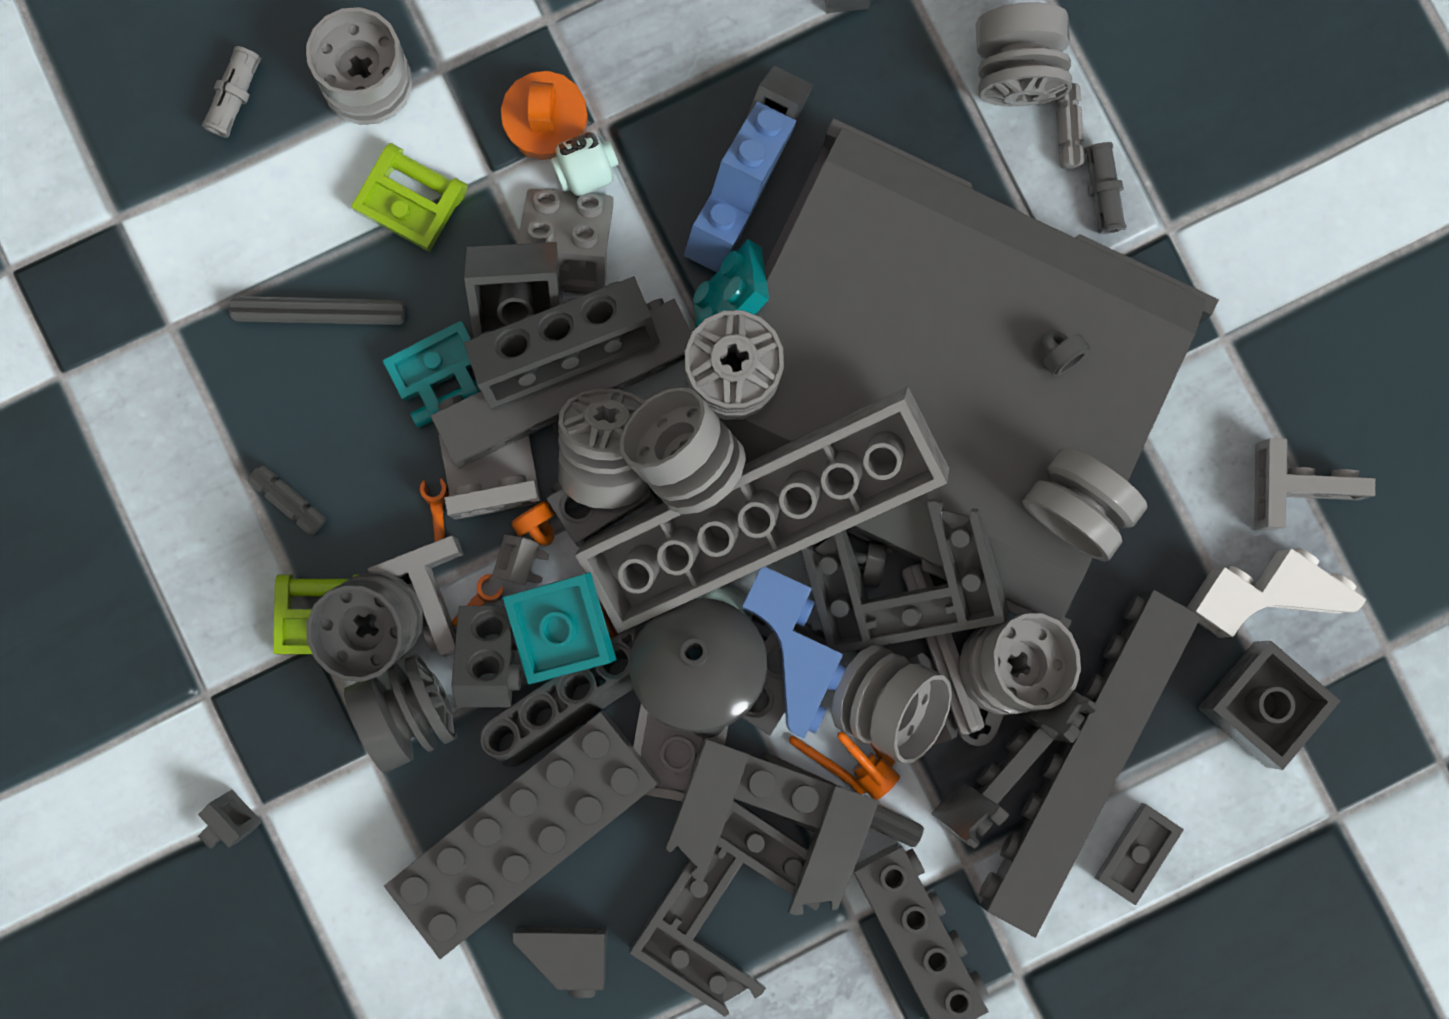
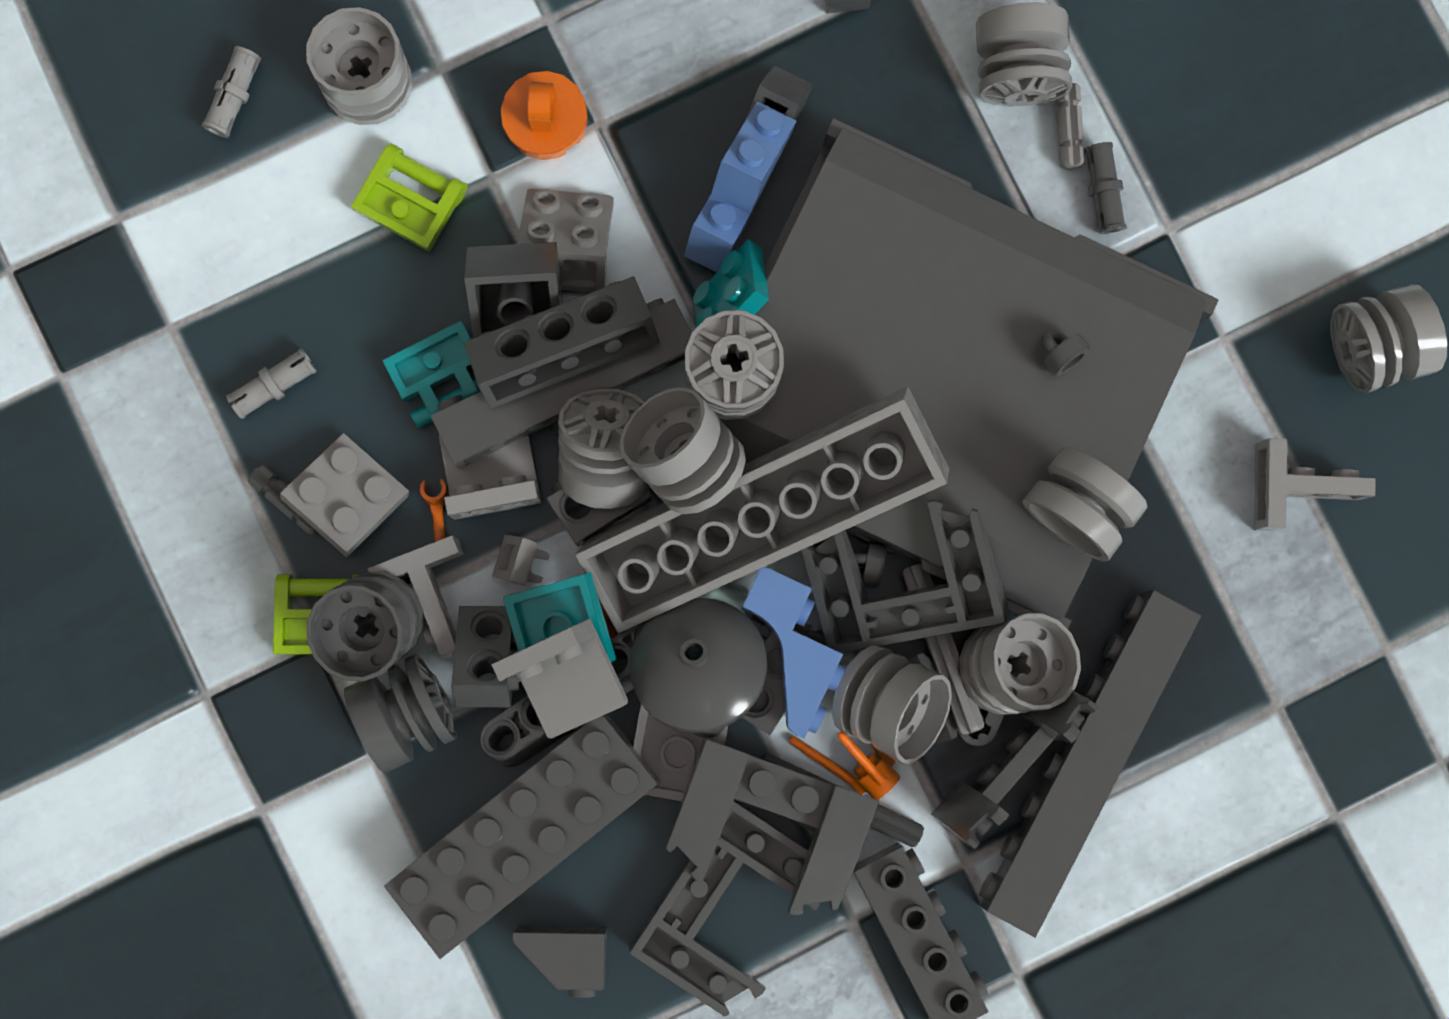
dark grey tile [198,790,262,849] -> none
dark grey axle [229,296,405,325] -> none
orange hand [451,574,504,628] -> none
orange tile [511,501,556,546] -> none
light aqua head [550,132,619,197] -> none
dark grey plate [1094,803,1184,905] -> none
white arch [1187,548,1366,638] -> none
dark grey brick [1198,641,1341,770] -> none
none -> light grey pin [226,348,317,419]
none -> light grey plate [280,433,409,558]
none -> light grey bracket [491,618,628,738]
none -> light grey wheel [1330,284,1447,394]

